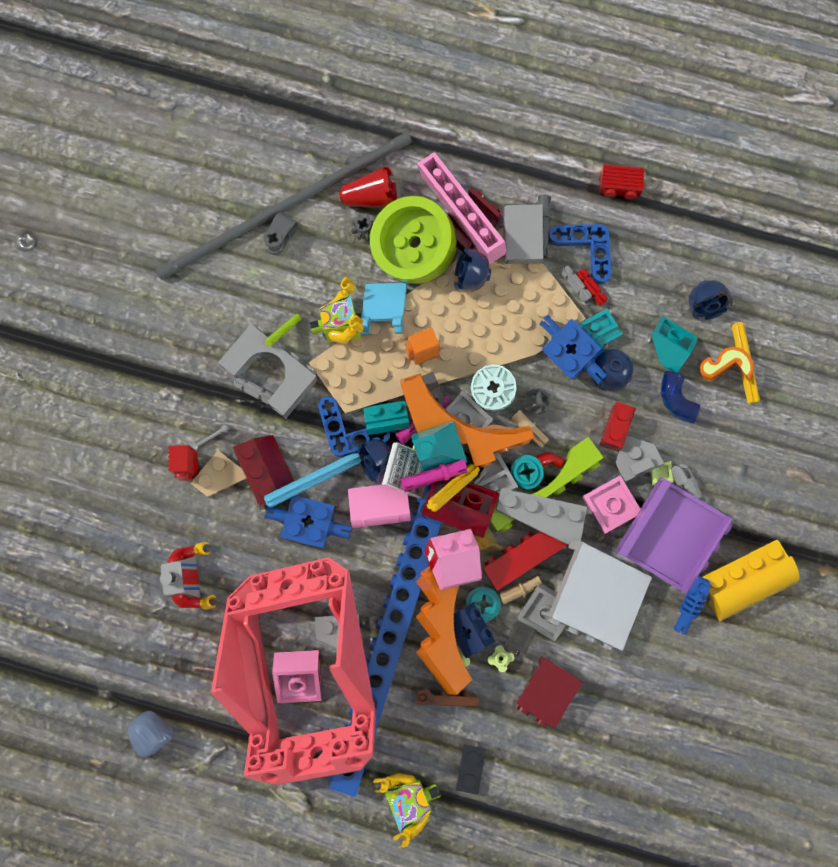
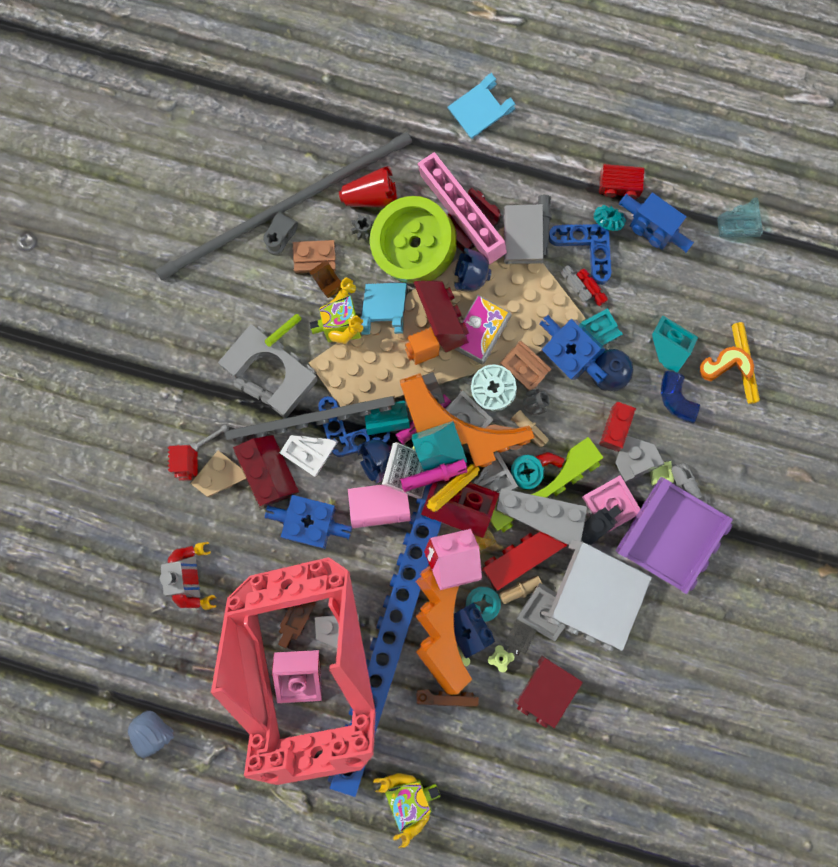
medium azure axle [264,452,361,507] -> none
black plate [456,744,486,795] -> none
blue hinge [674,576,711,635] -> none
dark blue cylinder [689,280,733,320] -> none
yellow brick [703,539,800,622] -> none
none -> dark grey plate [224,395,396,442]
none -> reddish brown hinge [278,601,317,649]
none -> white wing [280,435,338,477]
none -> nougat plate [293,240,336,273]
none -> reddish brown bracket [309,260,342,298]
none -> dark red slope [413,281,470,353]
none -> medium azure flag [448,73,515,139]
none -> piece [454,295,512,365]
none -> nougat plate [499,341,552,391]
none -> black hinge [581,504,623,546]
none -> teal gear [593,205,626,231]
none -> blue brick [619,192,694,253]
none -> clear light blue wing [717,198,763,237]

